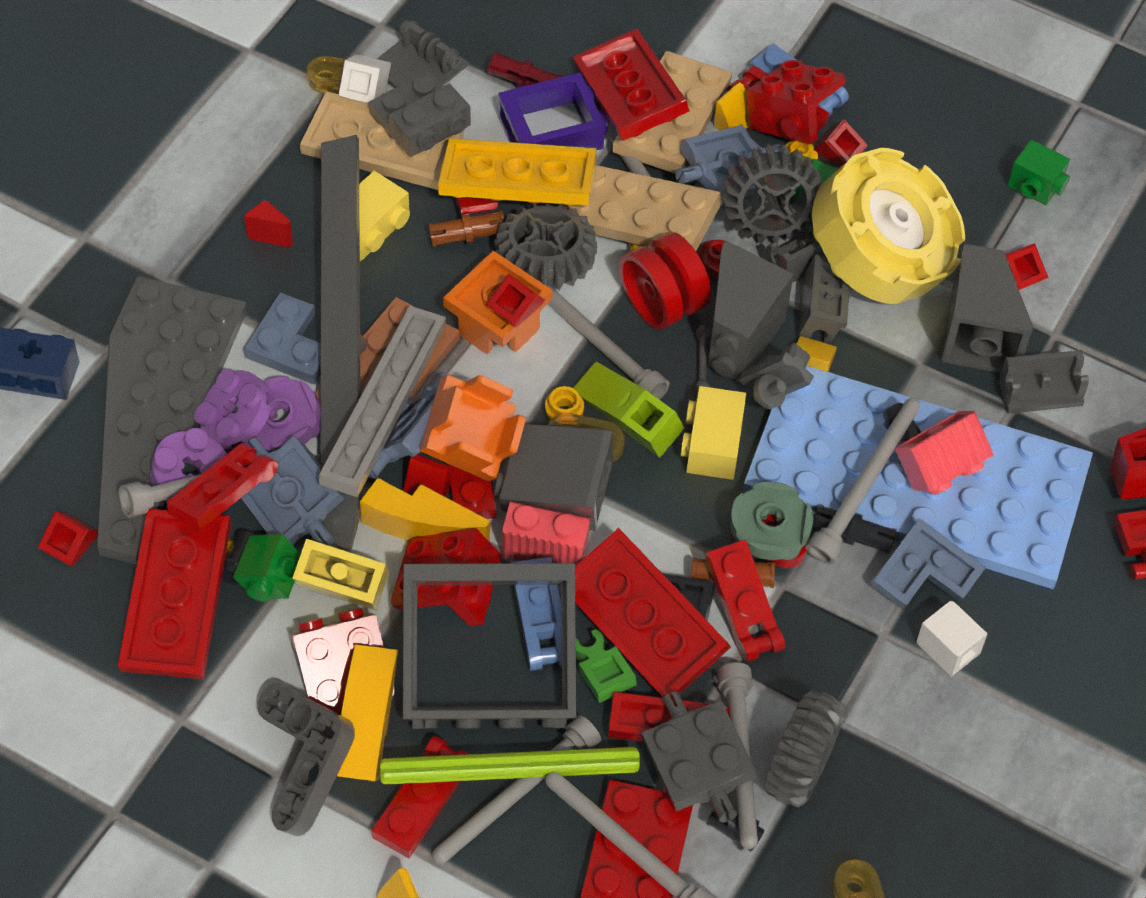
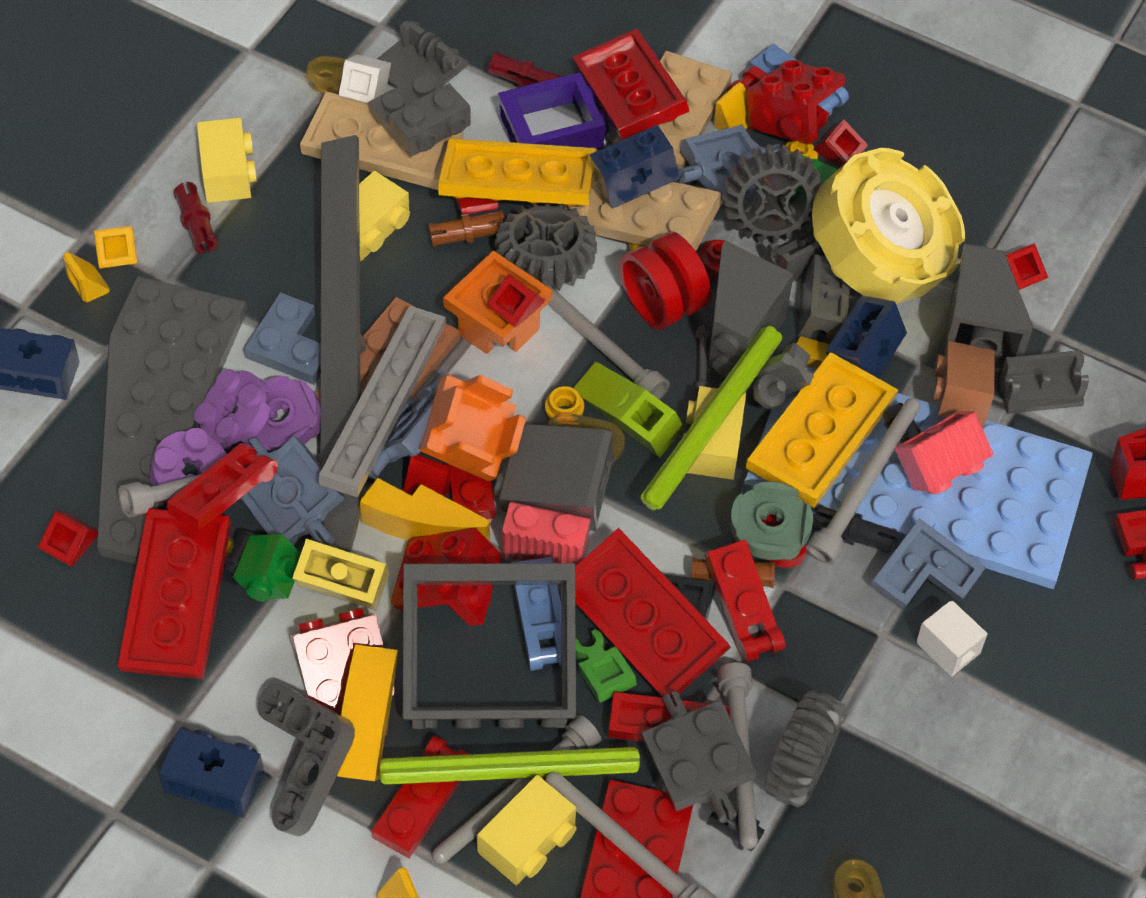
red slope [244,200,293,248] -> none
green brick [1008,140,1070,205] -> none
none -> yellow slope [63,252,110,303]
none -> yellow slope [94,226,138,269]
none -> dark blue brick [159,728,264,818]
none -> dark red pin [173,182,218,254]
none -> light yellow brick [197,118,257,203]
none -> light yellow brick [477,775,577,886]
none -> dark blue brick [590,125,680,209]
none -> lime axle [641,325,782,511]
none -> yellow plate [746,352,898,508]
none -> dark blue brick [825,295,907,378]
none -> nougat brick [932,341,995,426]

